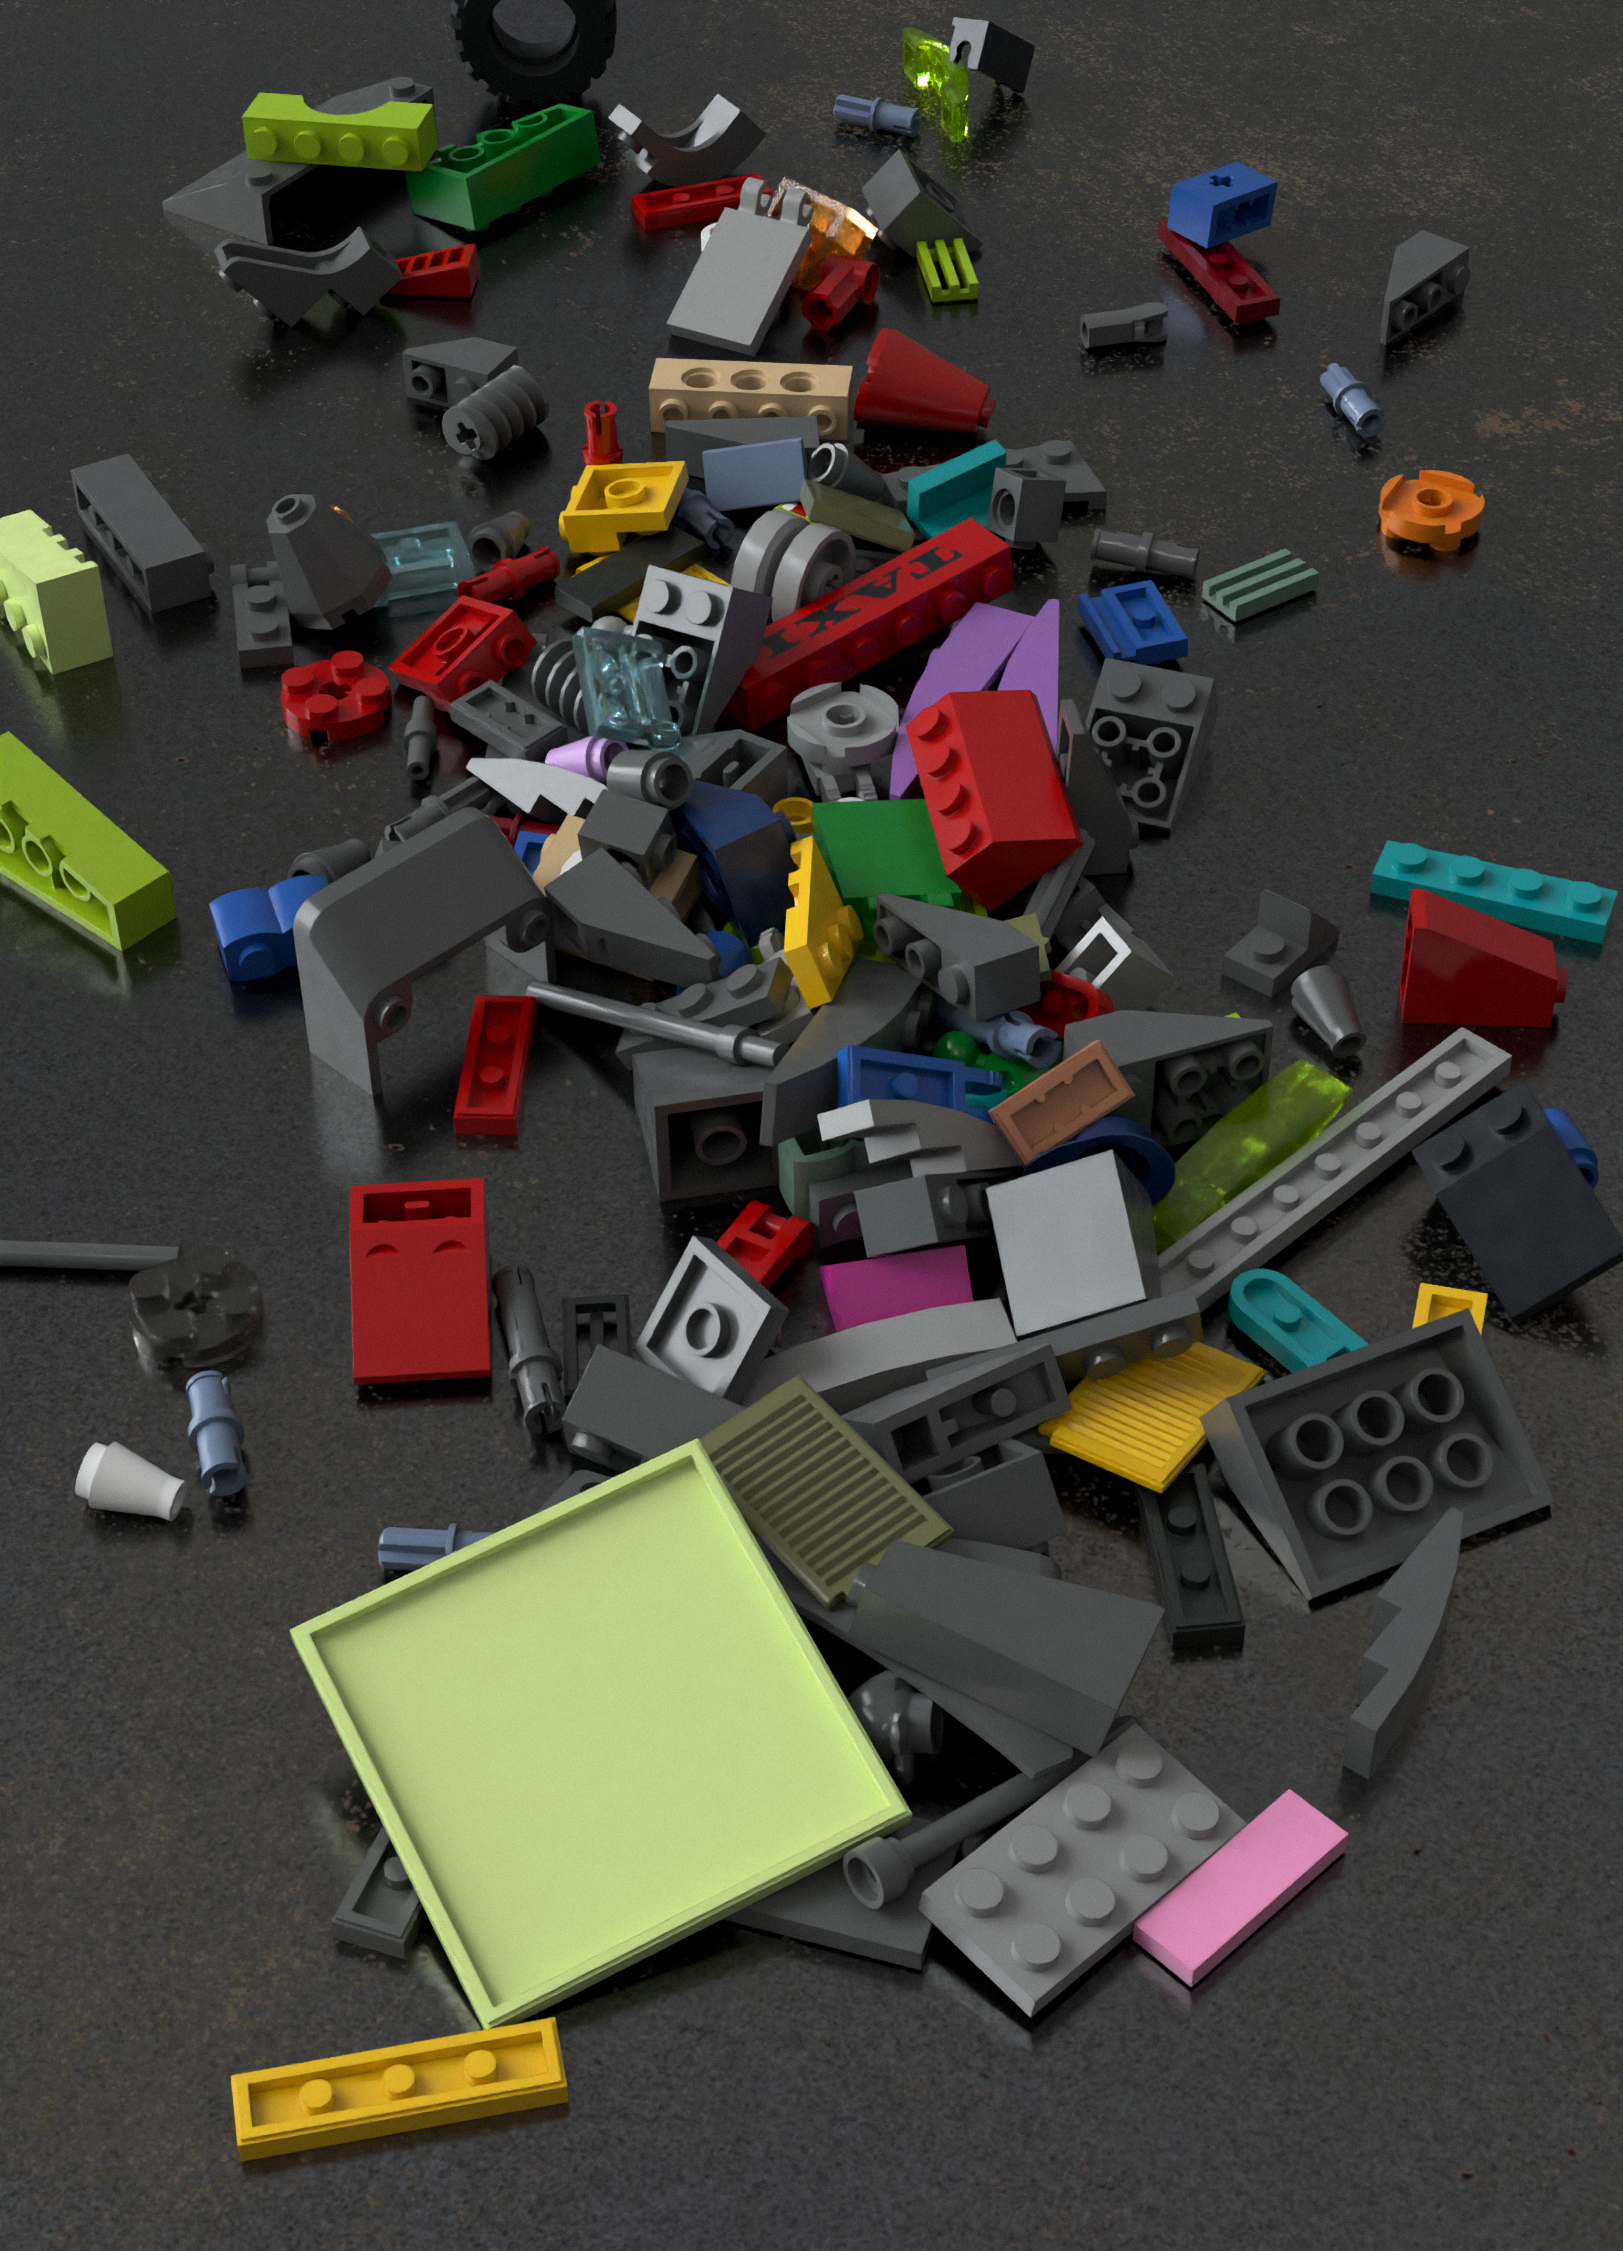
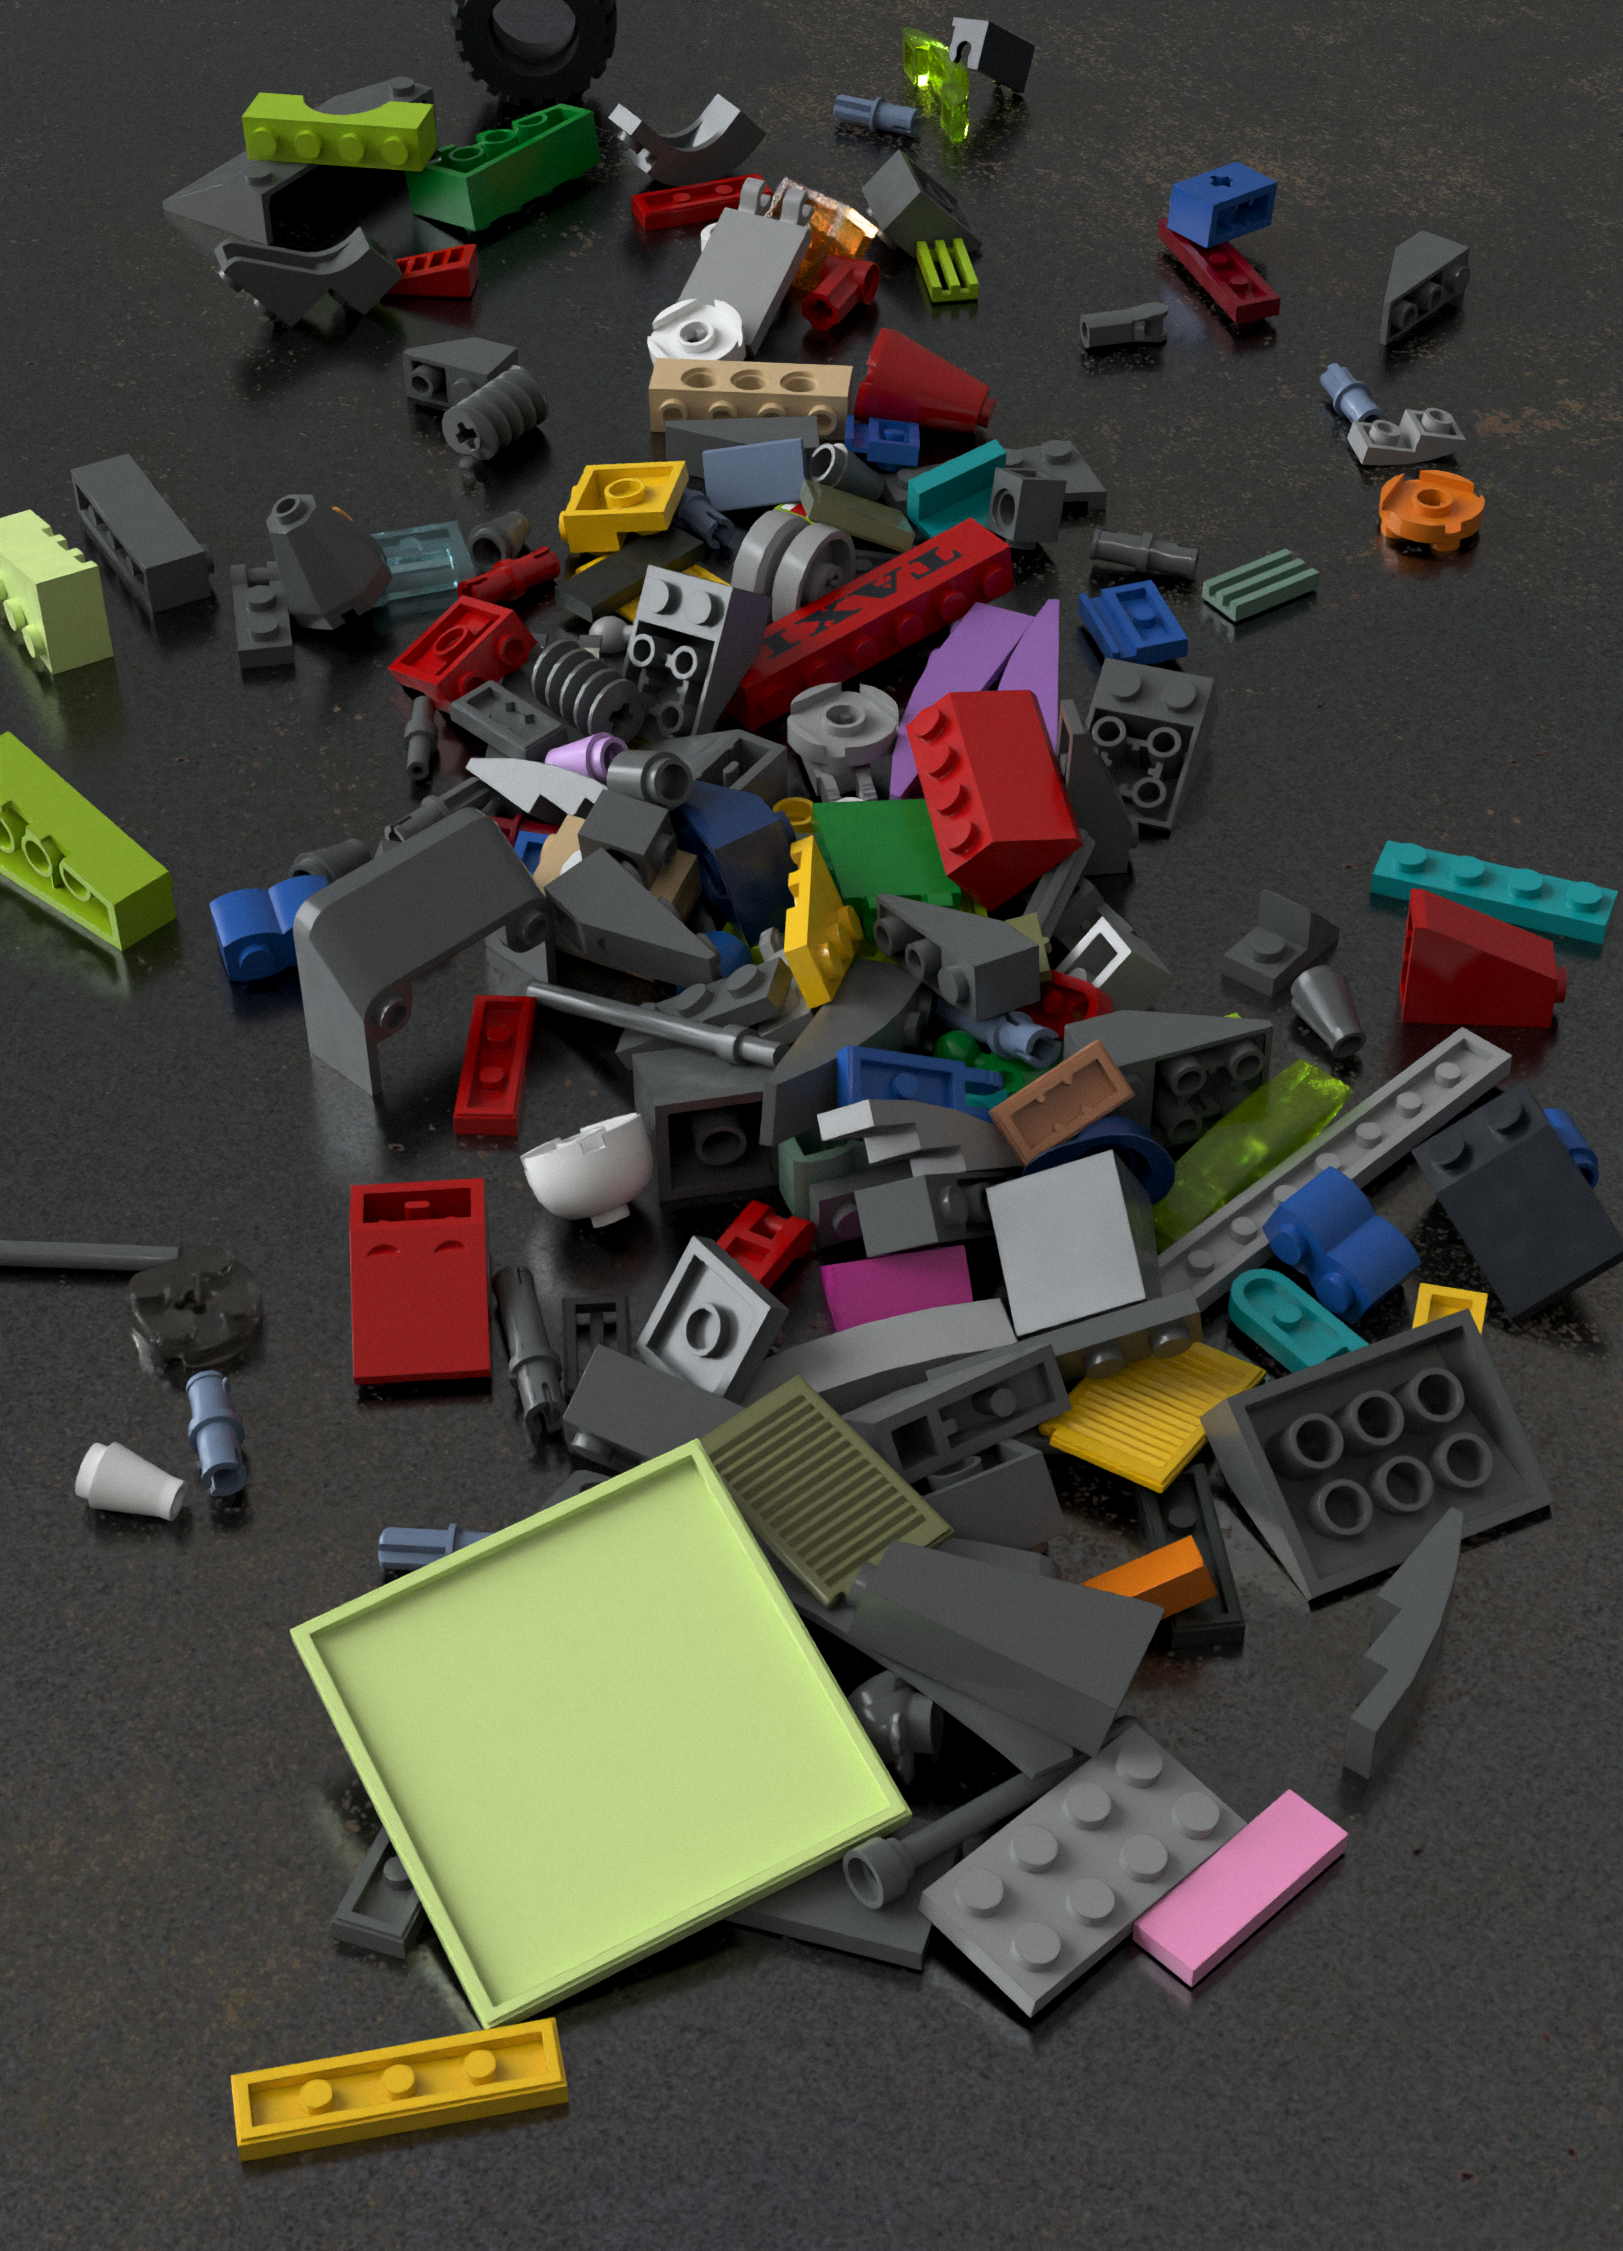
red plate [280,651,392,741] -> none
clear light blue plate [571,626,683,753] -> none
red pin [582,400,623,466] -> none
none -> white cylinder [520,1113,654,1228]
none -> white plate [647,299,746,365]
none -> blue plate [844,414,920,472]
none -> orange slope [1078,1535,1219,1620]
none -> blue brick [1262,1166,1422,1325]
none -> light grey slope [1347,408,1467,466]

